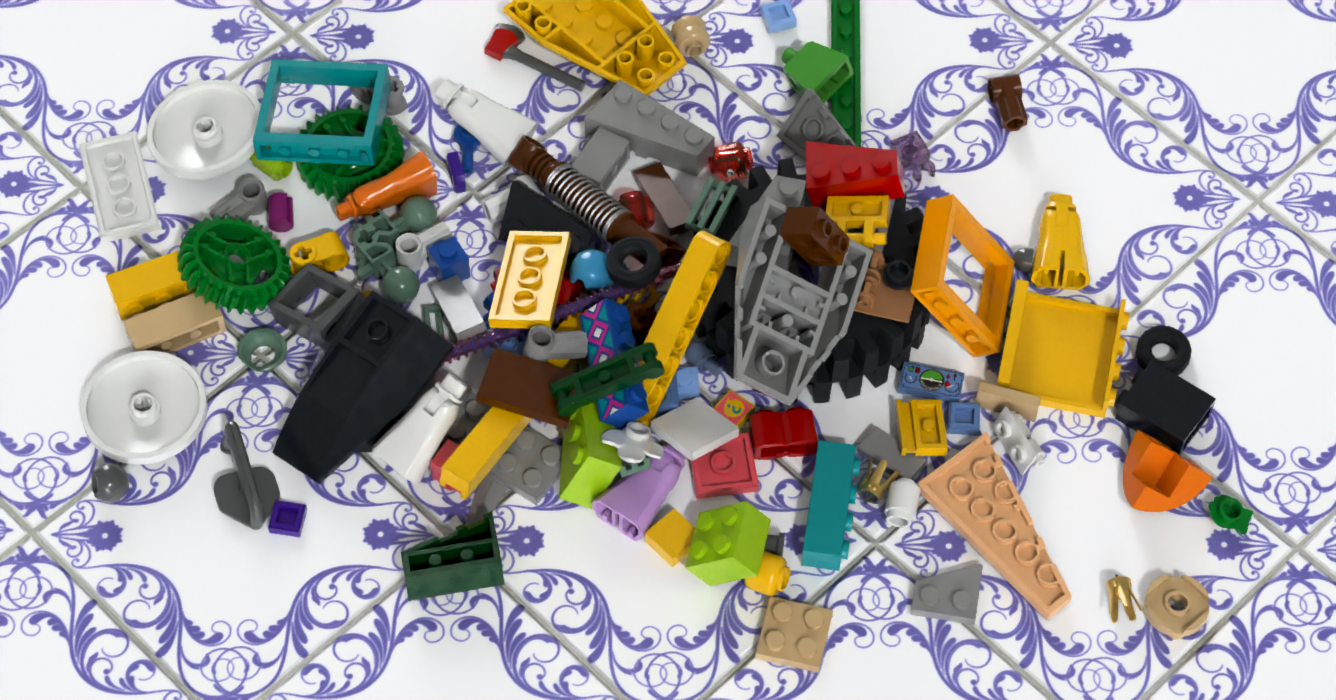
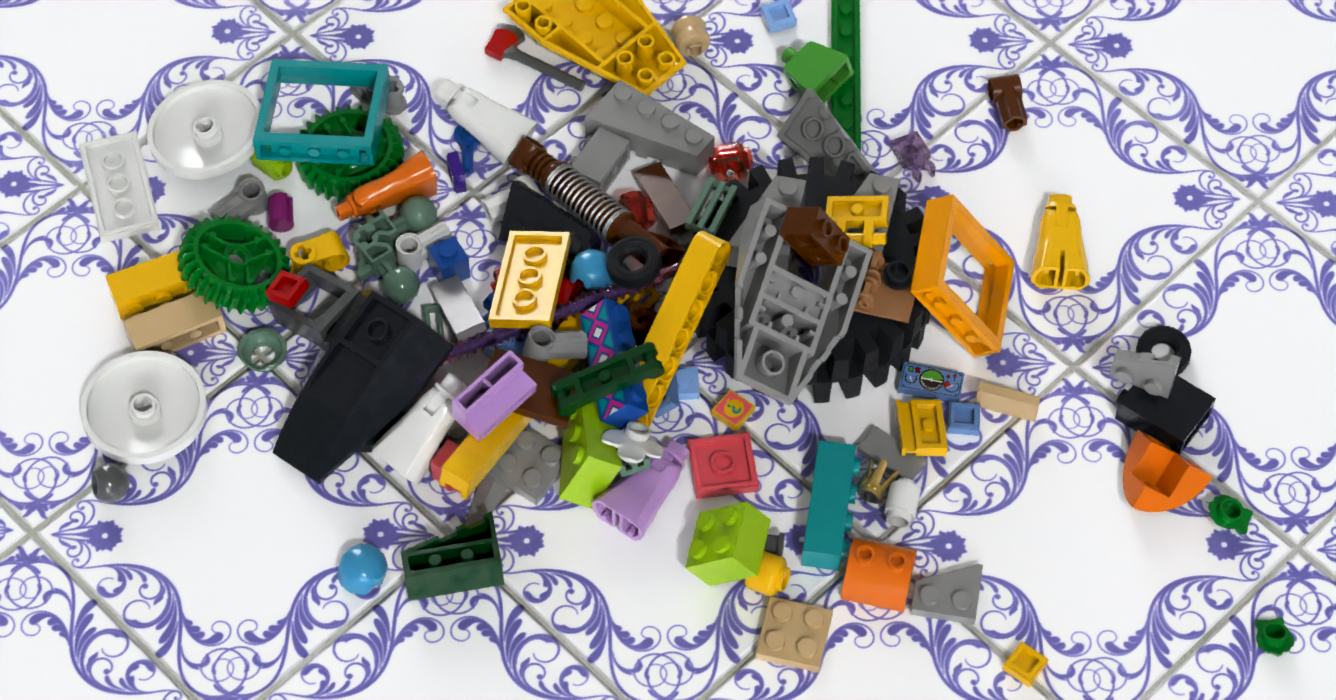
dark grey piece [213,421,280,530] -> none
dark purple tile [268,500,307,537] -> none
yellow piece [645,508,695,567] -> none
white tile [650,397,739,461] -> none
sand blue cylinder [685,341,723,377] -> none
red brick [749,407,818,460] -> none
red wedge [805,141,905,210] -> none
light nougat wing [917,431,1072,620] -> none
white hinge [991,407,1046,475] -> none
yellow panel [997,279,1130,418] -> none
dark grey hinge [1012,248,1034,272] -> none
pearl gold piece [1106,574,1143,623] -> none
tan plate [1143,574,1210,640] -> none
none -> red plate [265,270,309,308]
none -> dark azure hair [337,543,388,595]
none -> lavender piece [451,350,537,442]
none -> orange brick [841,537,917,612]
none -> yellow tile [1002,642,1049,687]
none -> light grey wing [1109,349,1181,399]
none -> green animal [1255,618,1294,657]

